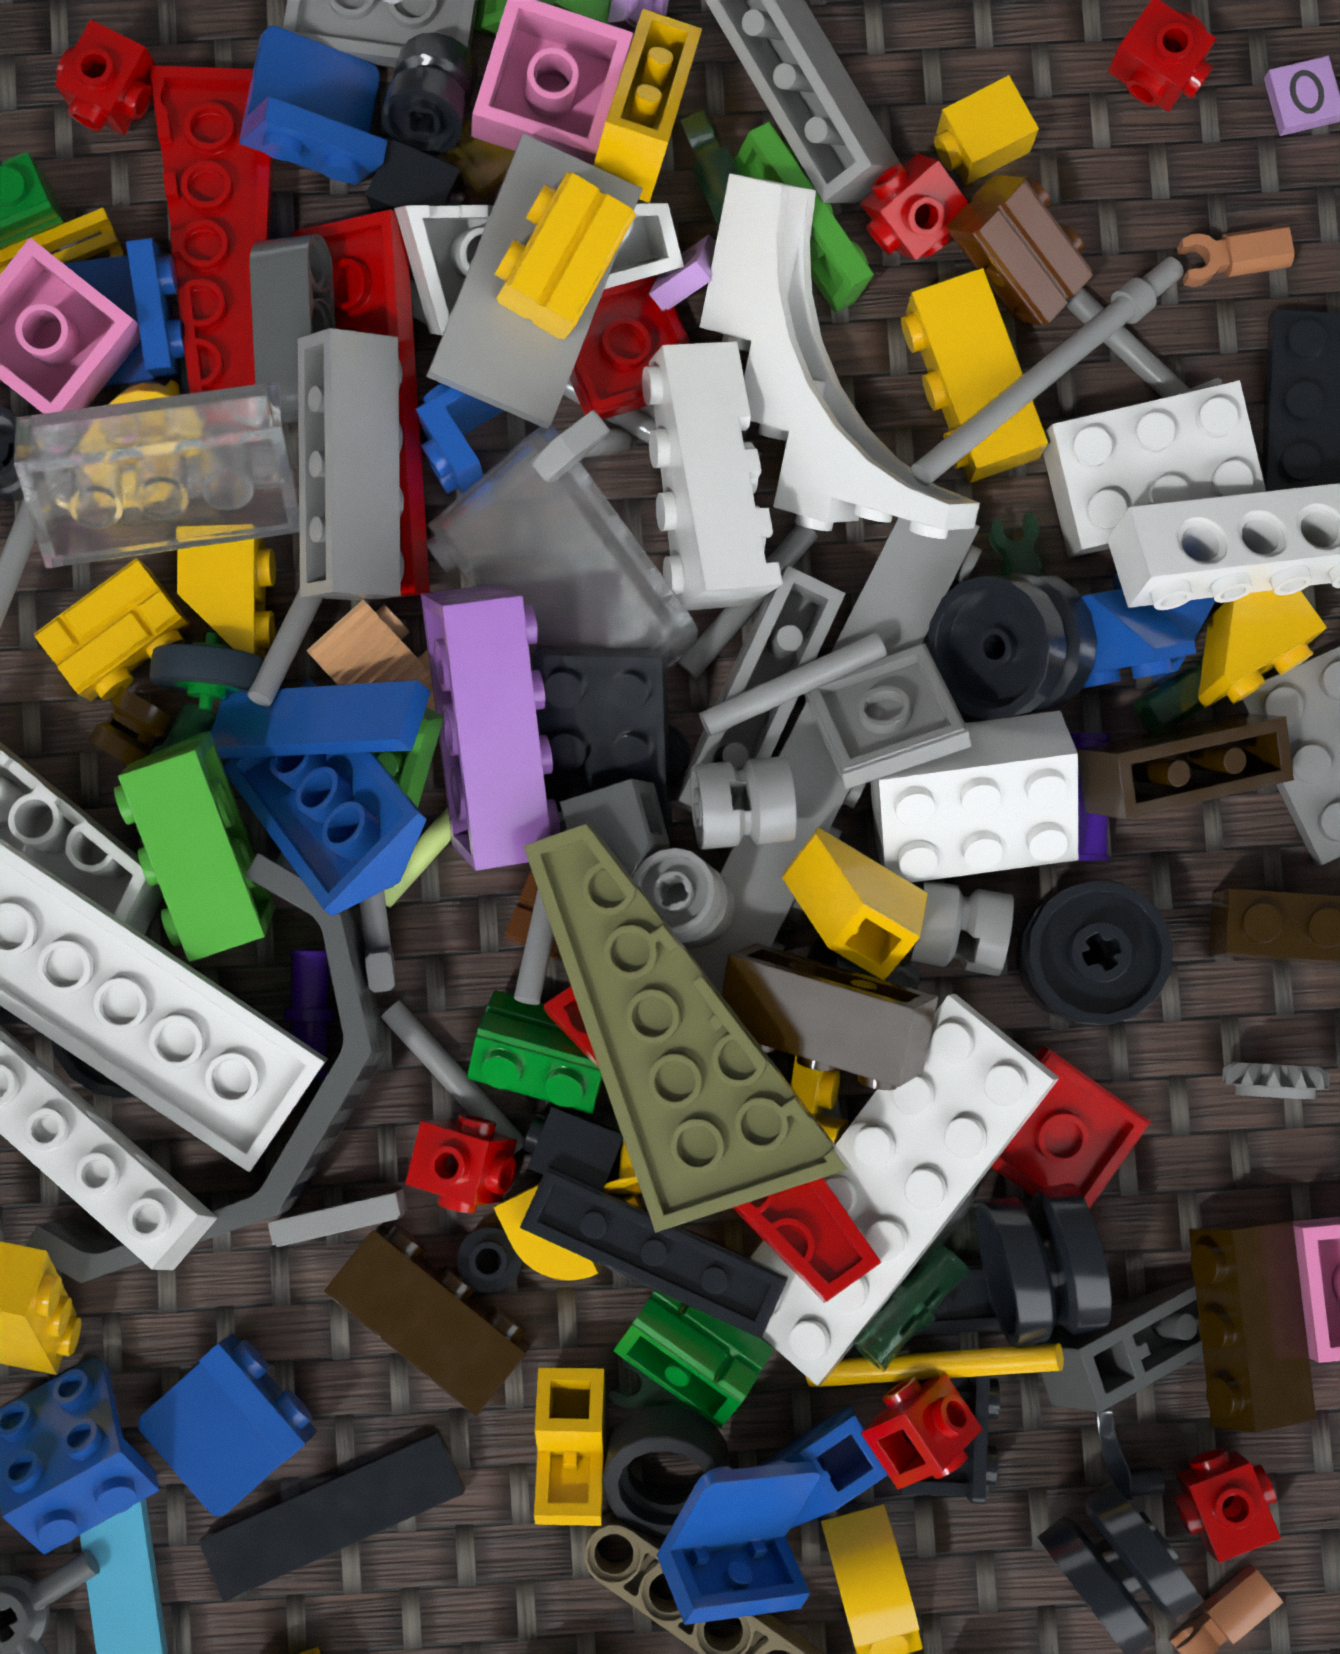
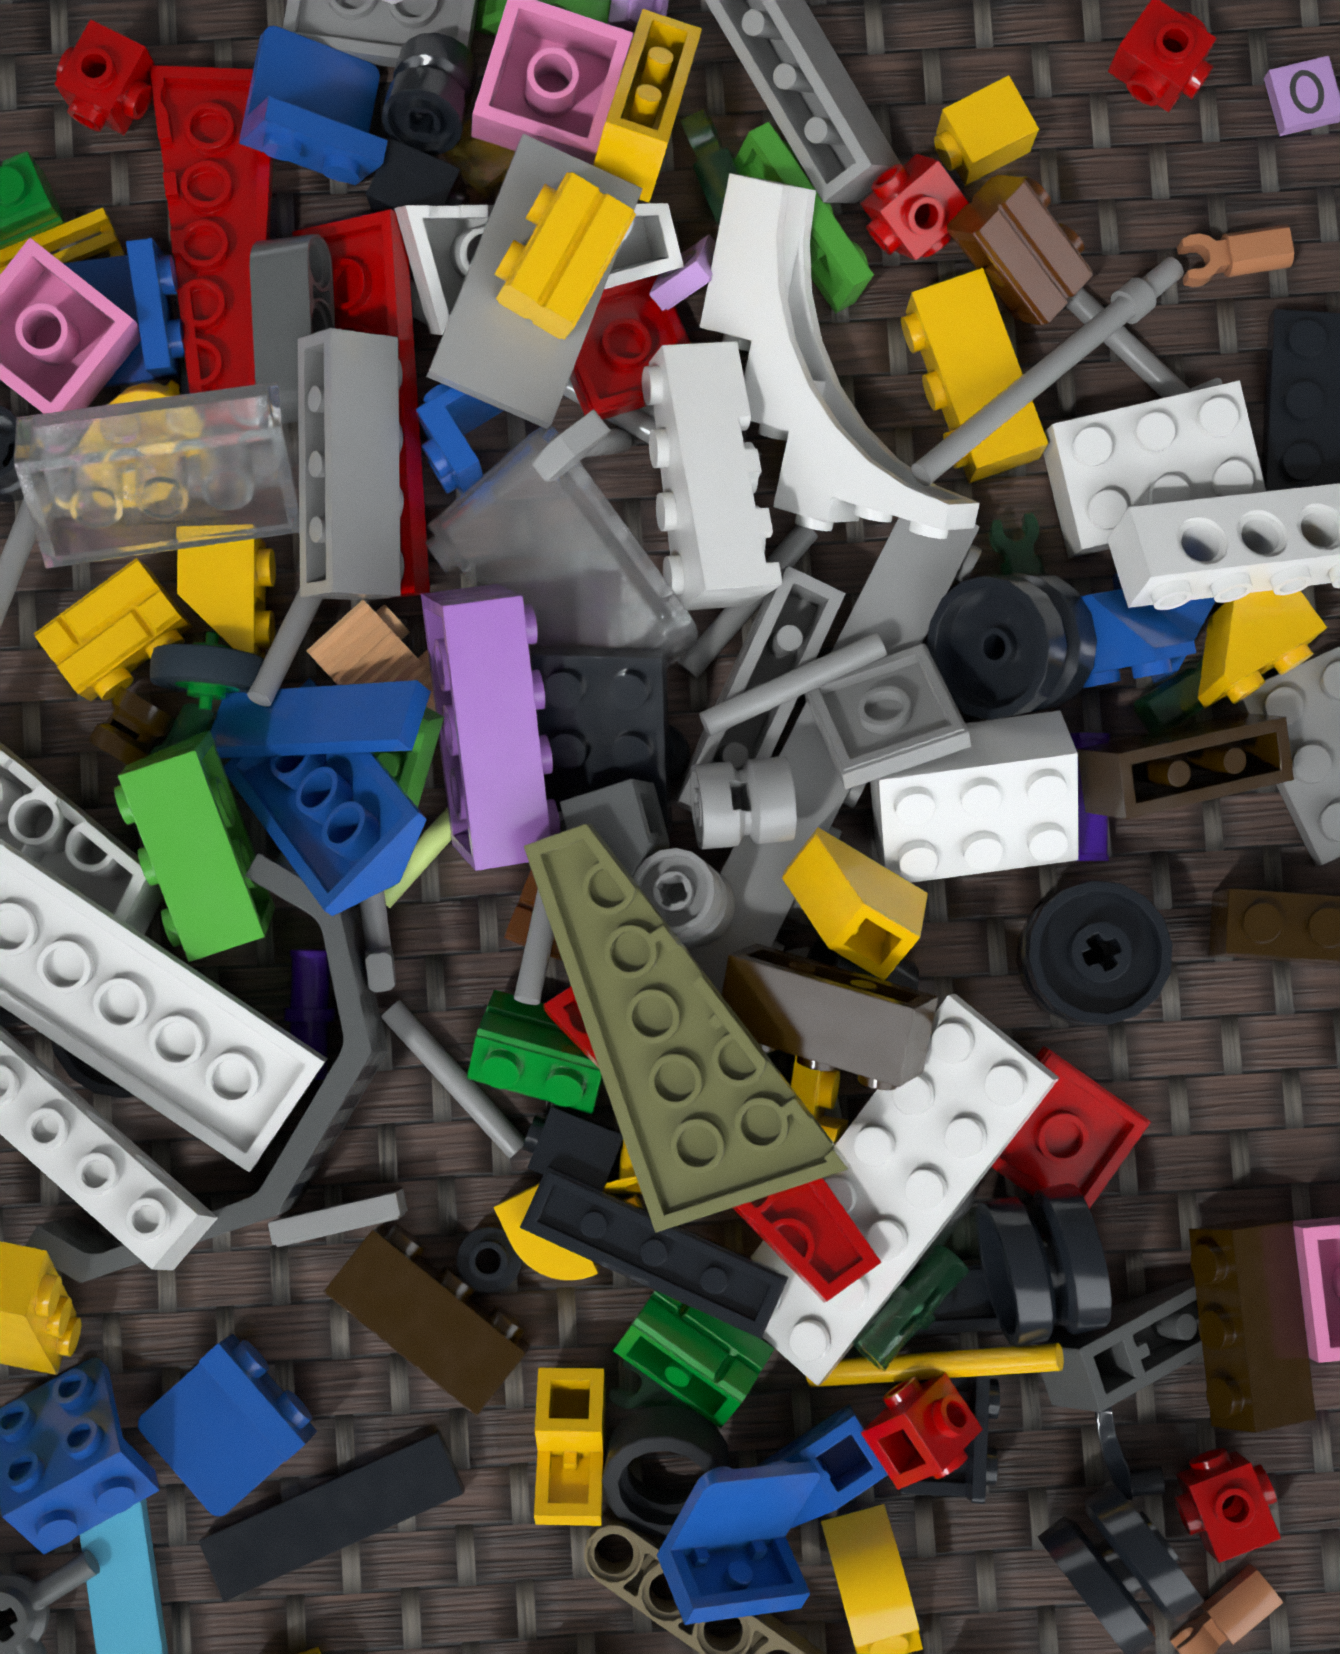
red brick [405,1114,517,1213] -> none
light grey wheel [908,880,1014,976] -> none
light grey gear [1222,1062,1330,1100] -> none

